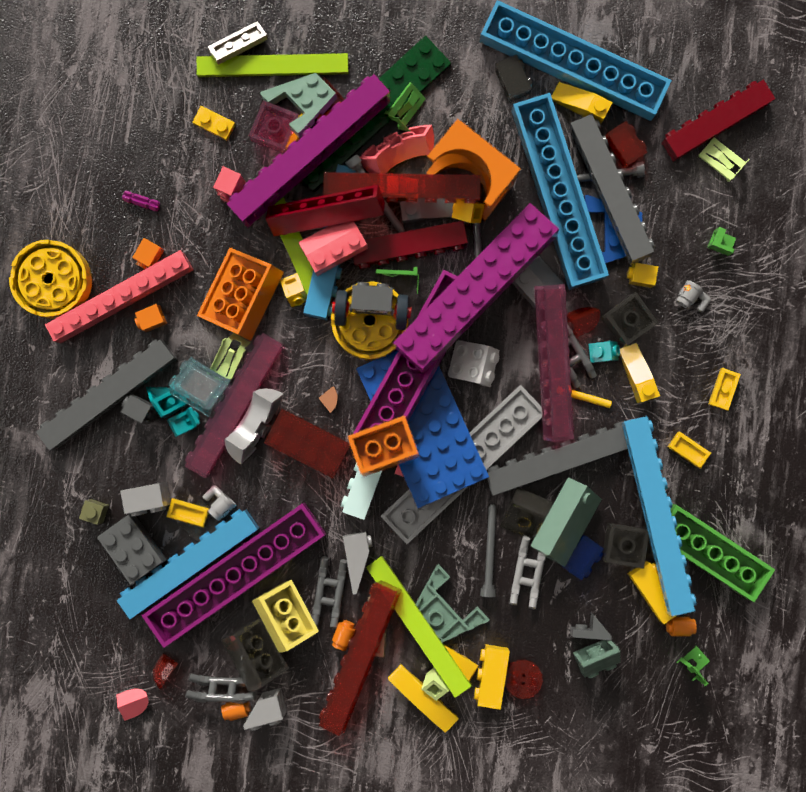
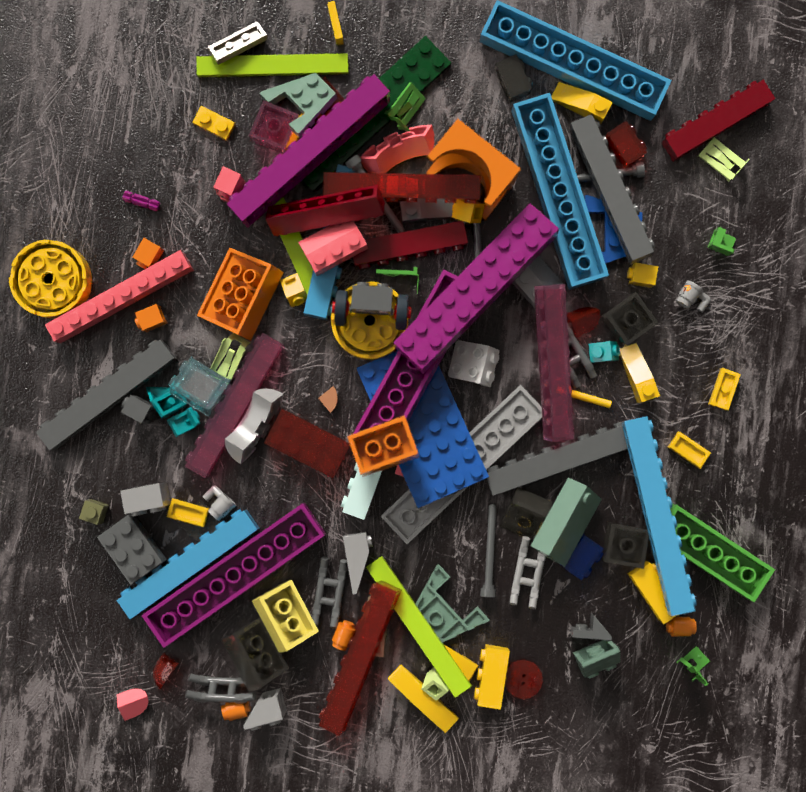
none -> yellow tile [327,1,344,45]

